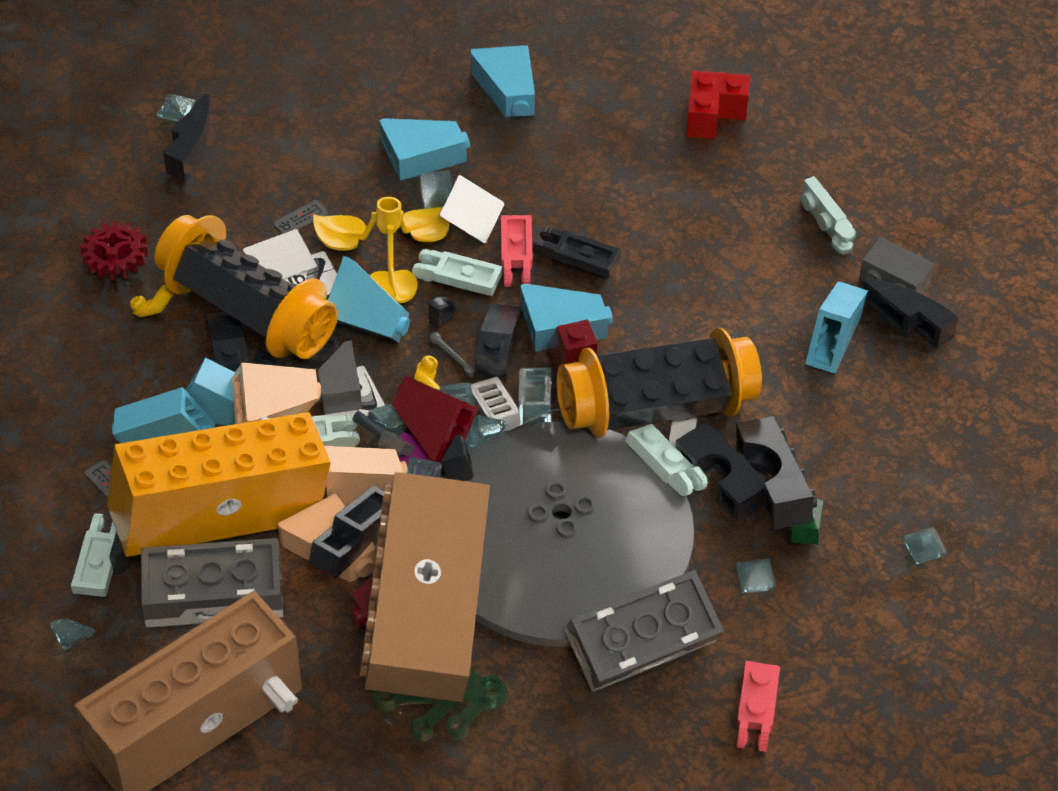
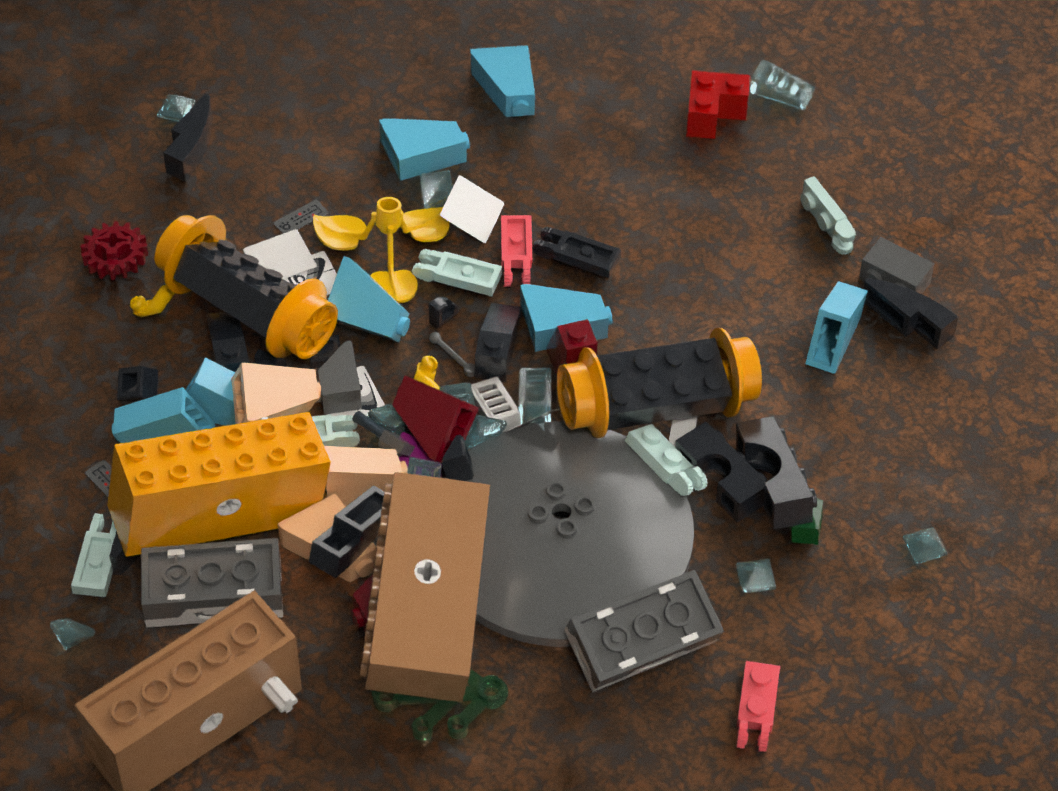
none -> black slope [117,366,159,401]
none -> clear light blue slope [751,60,815,110]

